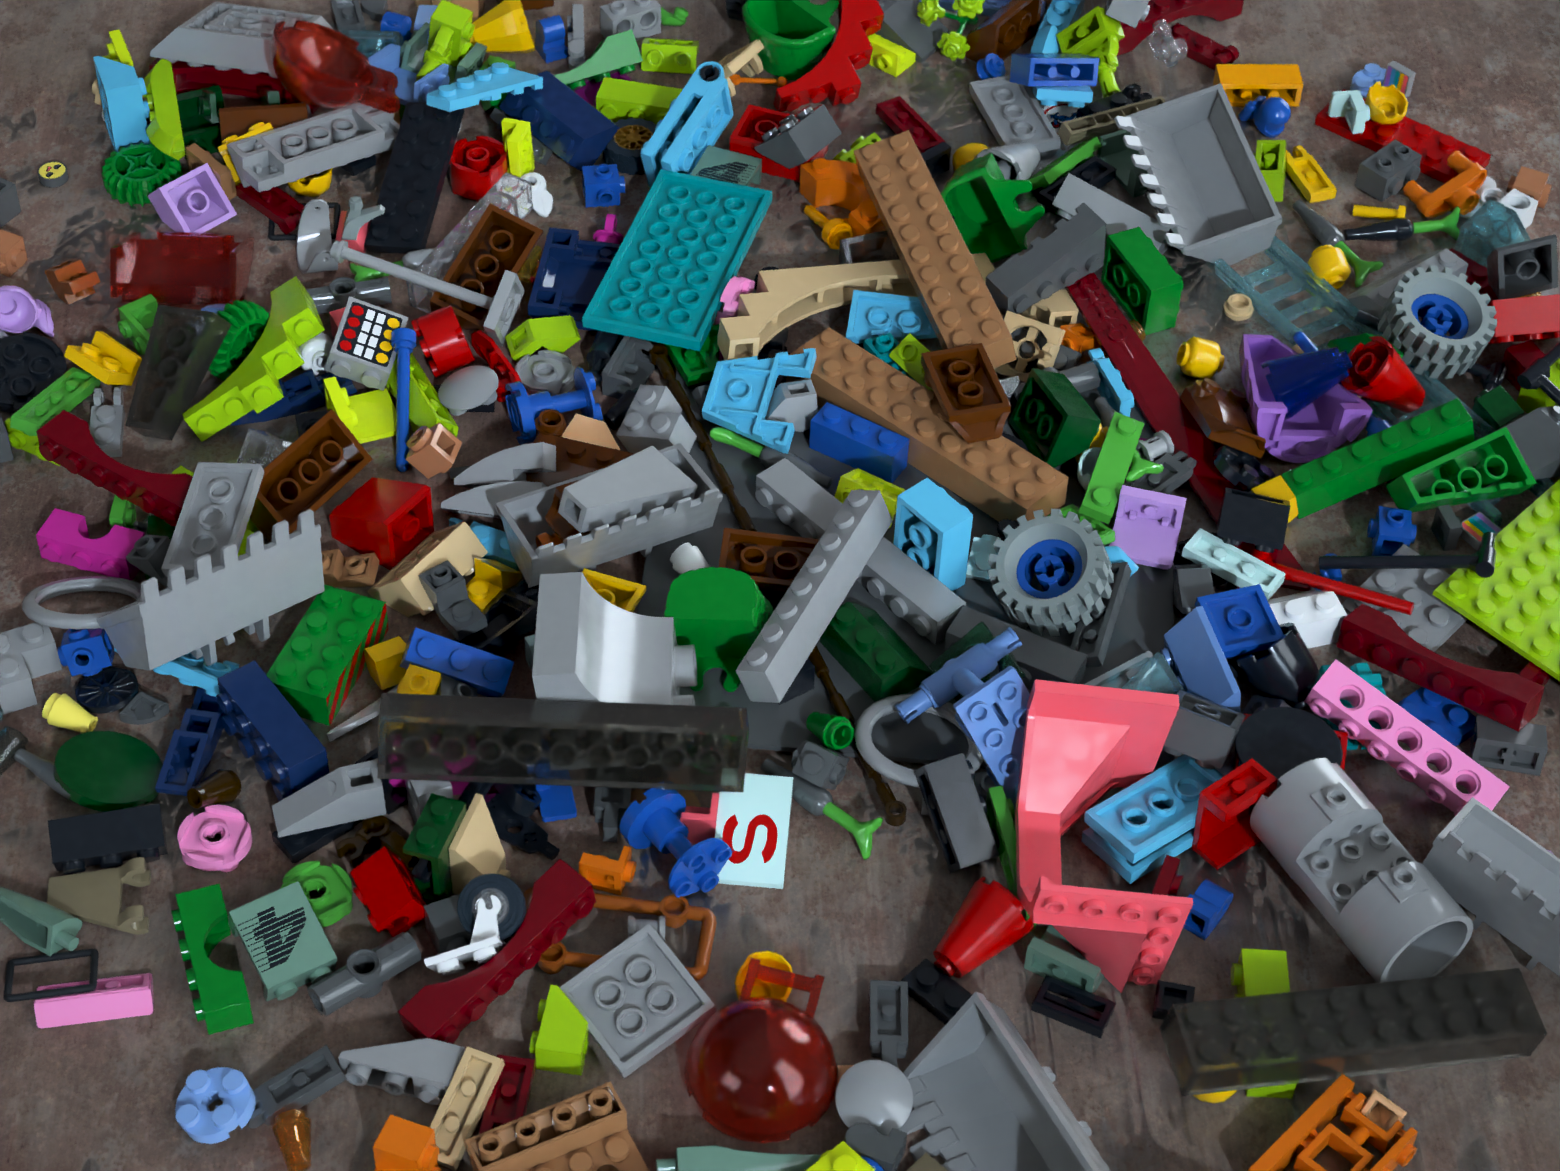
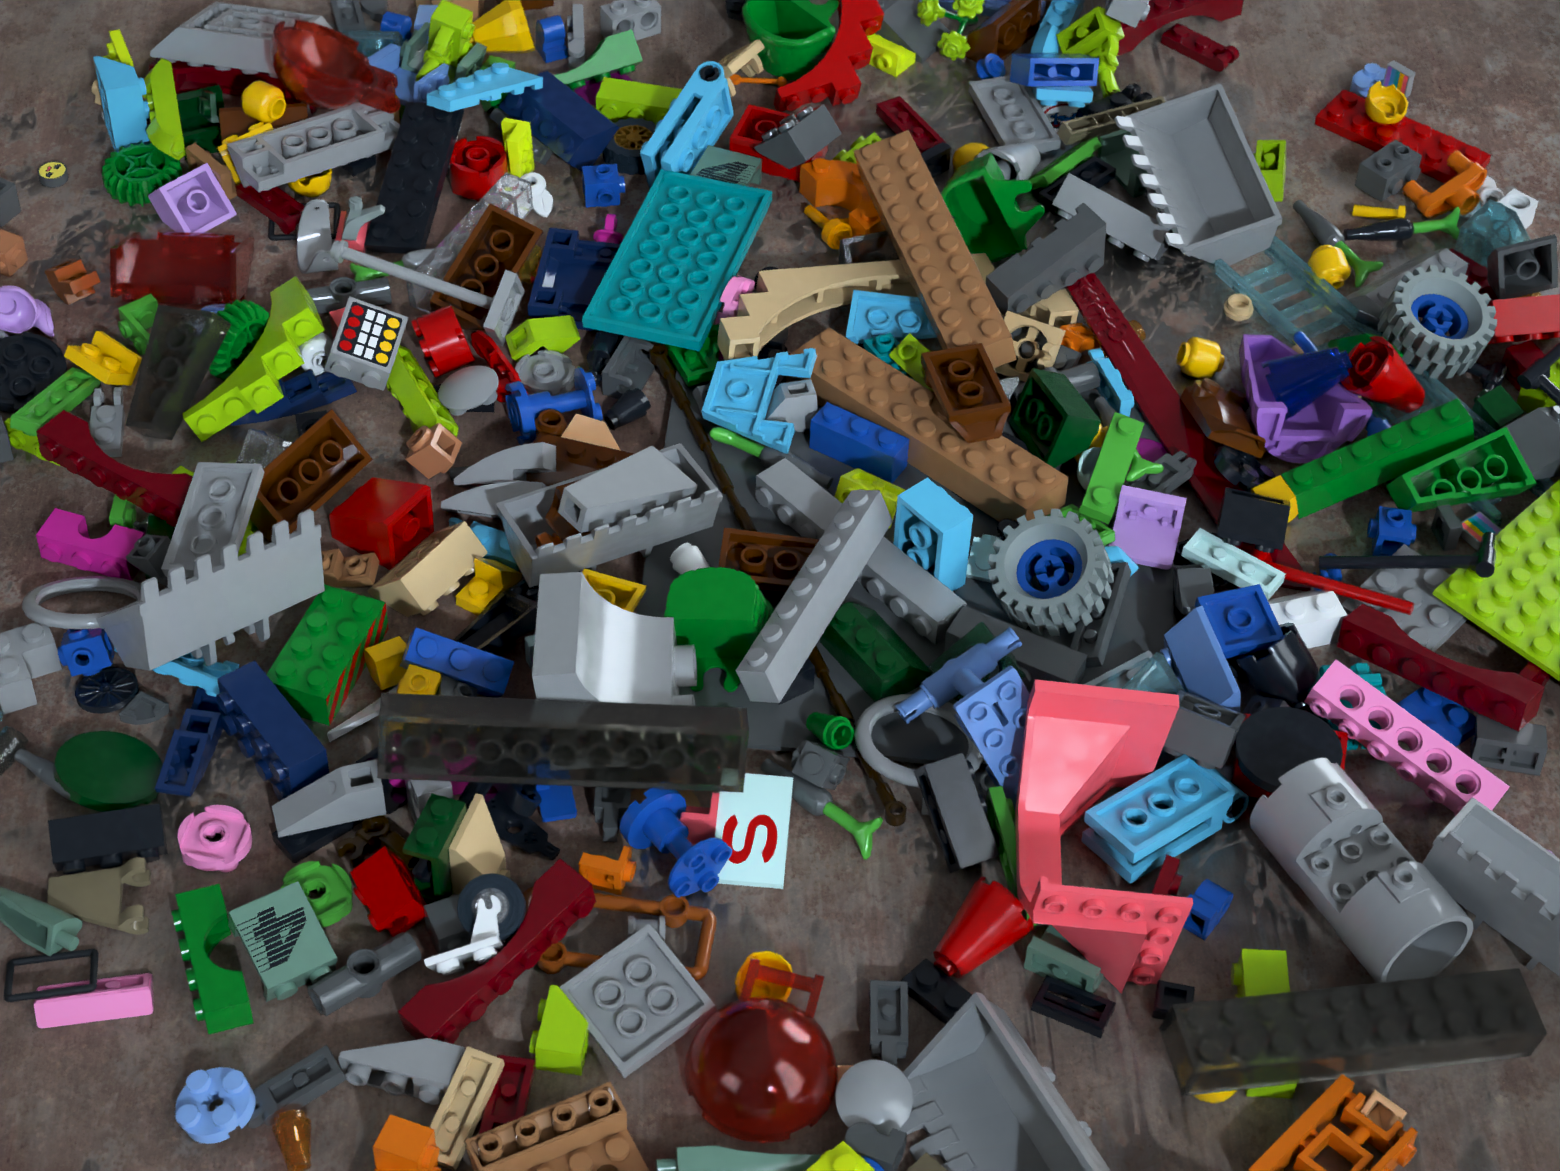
light yellow cone [42,693,98,733] -> none
dark brown cone [187,769,241,809] -> none
neon yellow bracket [323,377,397,444] -> none
blue piece [391,328,416,472] -> none
dark grey slope [419,560,488,641] -> none
light grey brick [616,384,697,454] -> none
lime bracket [641,38,699,74] -> none
bright green arm [661,7,689,26] -> none
green brick [1101,227,1184,336] -> none
light grey bush [1136,430,1174,462] -> none
clear plate [1147,19,1187,67] -> none
red panel [1192,758,1278,870] -> none
light orange brick [1213,64,1303,107] -> none
blue piece [1238,96,1291,138] -> none
yellow hinge [1286,145,1337,204] -> none
light aqua bracket [1328,90,1370,134] -> none
nougat brick [1506,166,1552,216] -> none
none -> yellow head [241,81,286,123]

